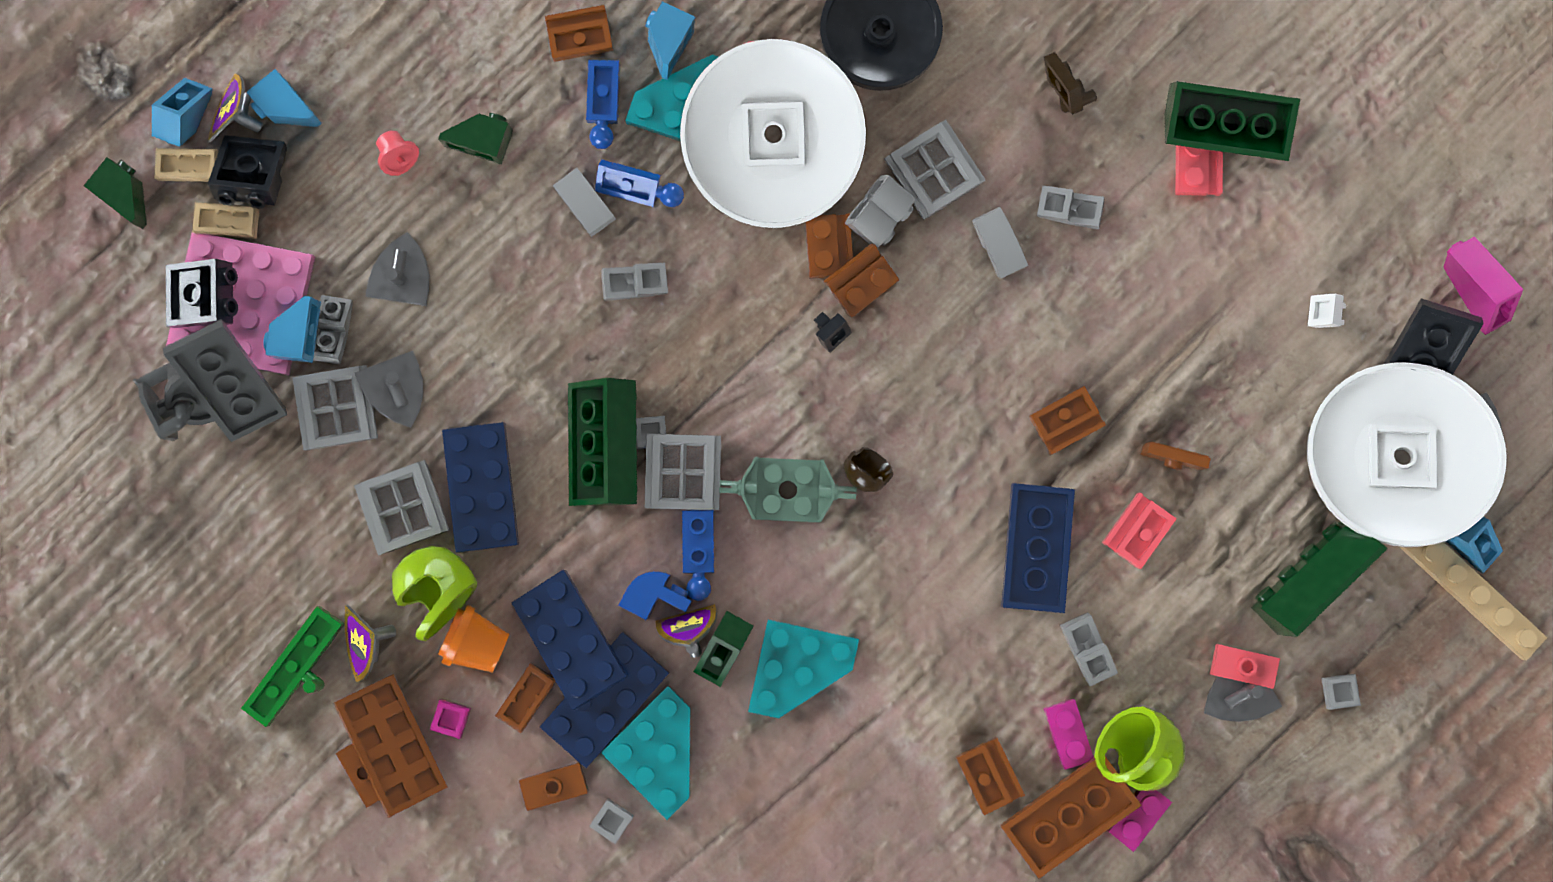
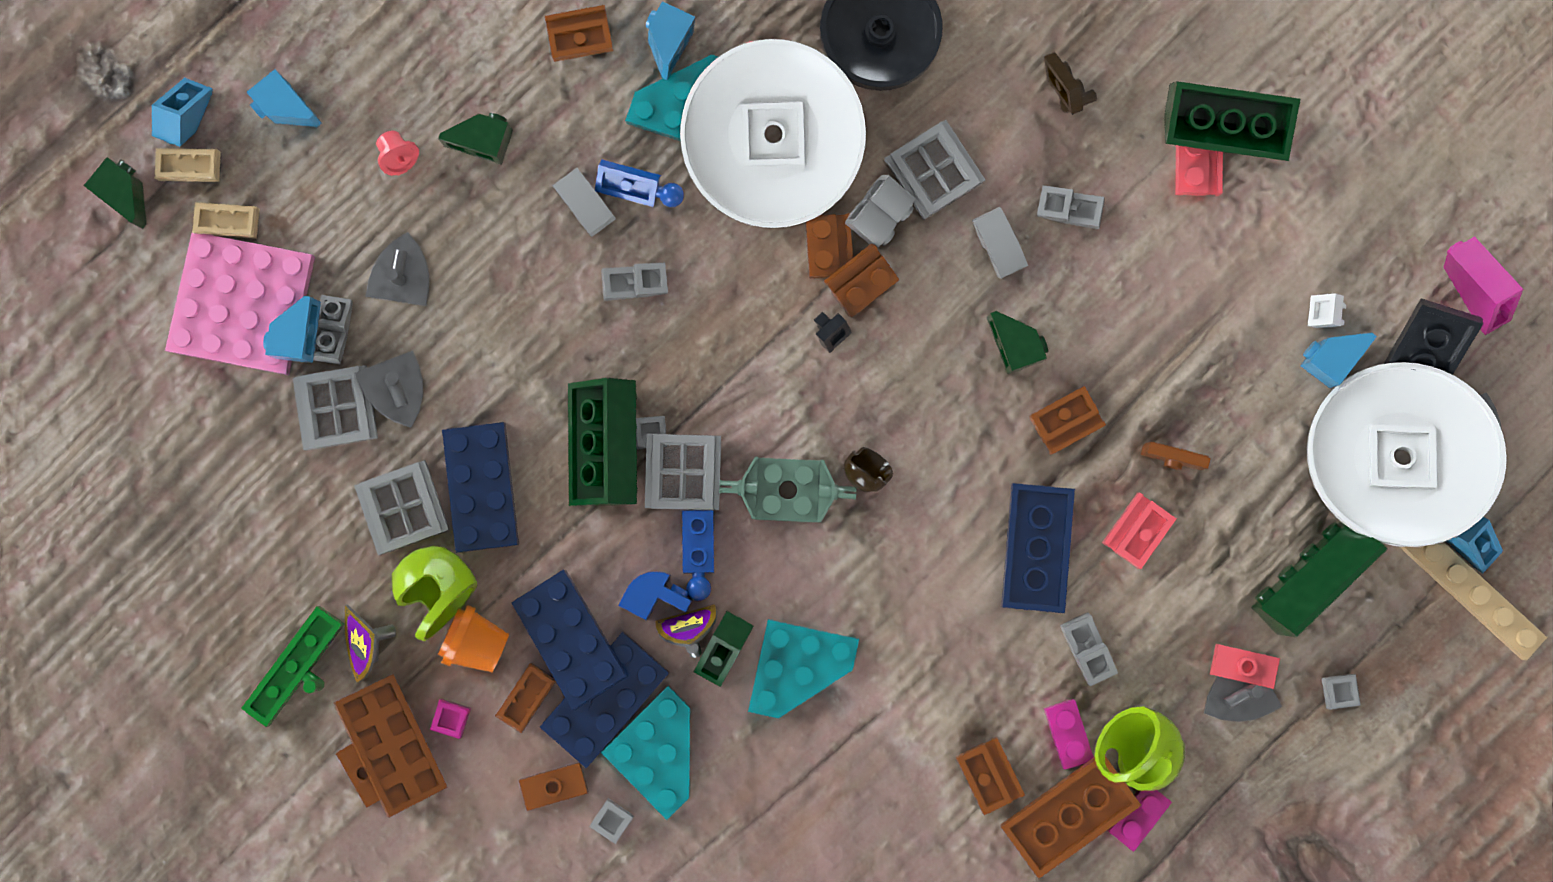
dark grey plate [133,319,287,442] -> none
black plate [166,258,238,328] -> none
shield [208,74,263,143] -> none
black plate [208,135,287,209] -> none
blue plate [586,60,620,149] -> none
none -> dark green slope [986,311,1049,374]
none -> dark azure slope [1300,333,1377,388]

